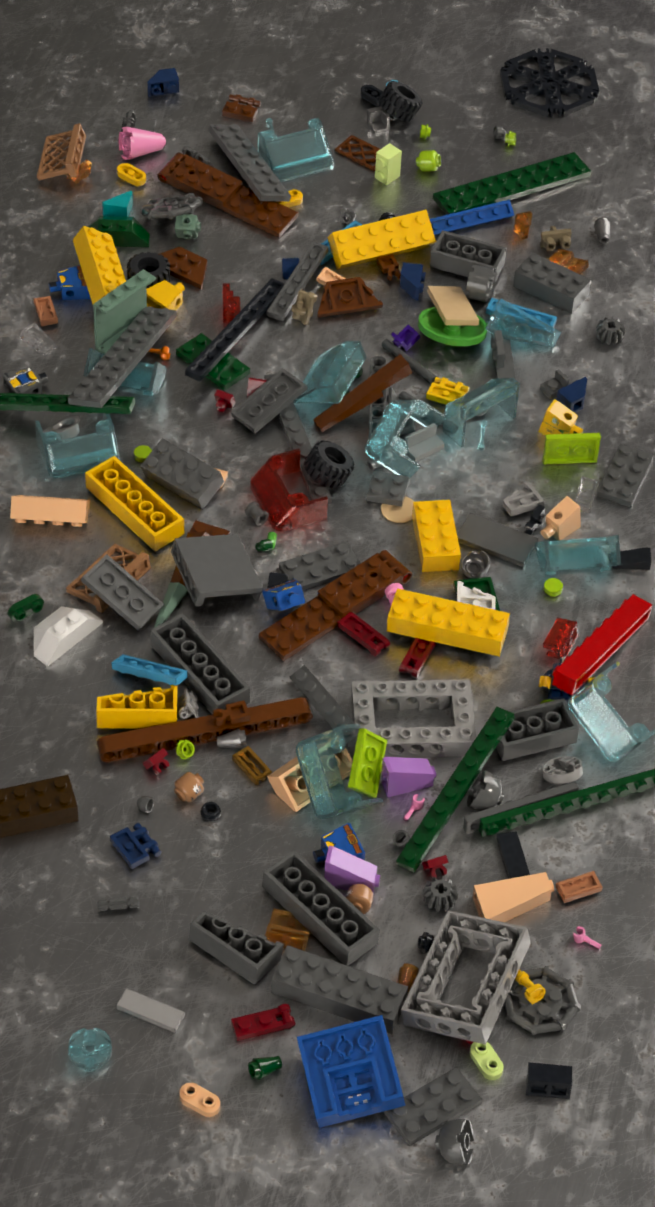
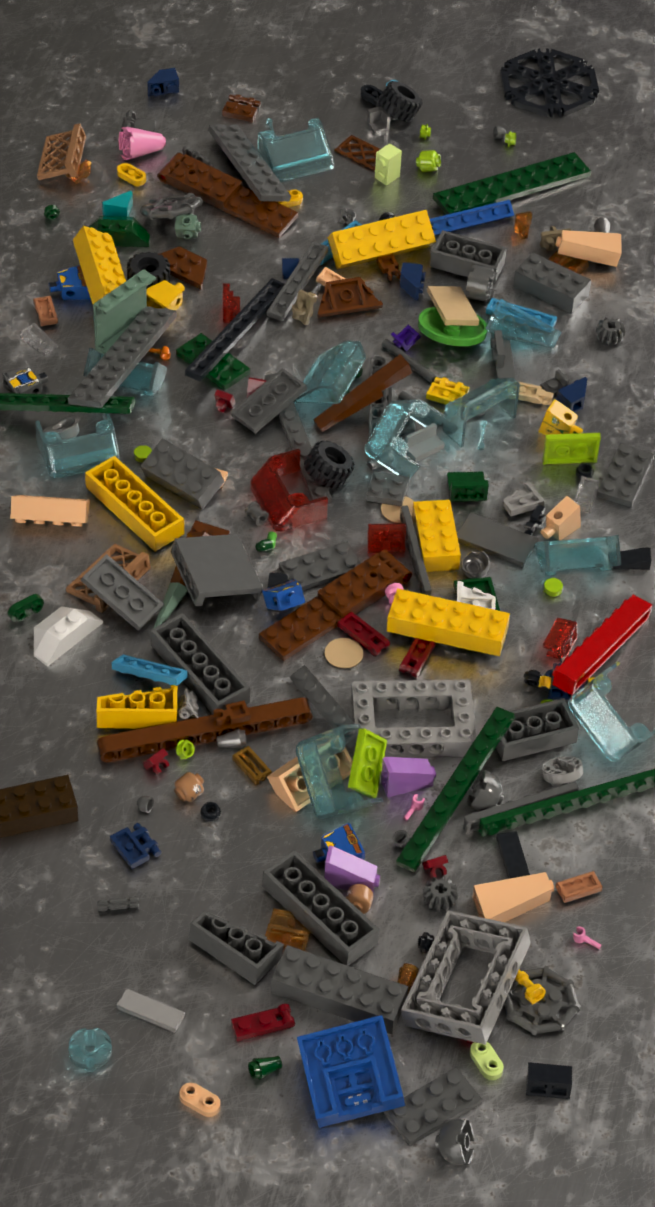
none -> dark green plate [44,205,60,220]
none -> tan piece [325,638,363,668]
none -> clear red bracket [367,524,406,553]
none -> dark grey tile [400,505,432,596]
none -> dark green bracket [447,471,489,502]
none -> tan hinge [503,379,554,405]
none -> black plate [523,670,542,686]
none -> light nougat slope [555,230,622,267]
none -> black plate [576,463,594,480]

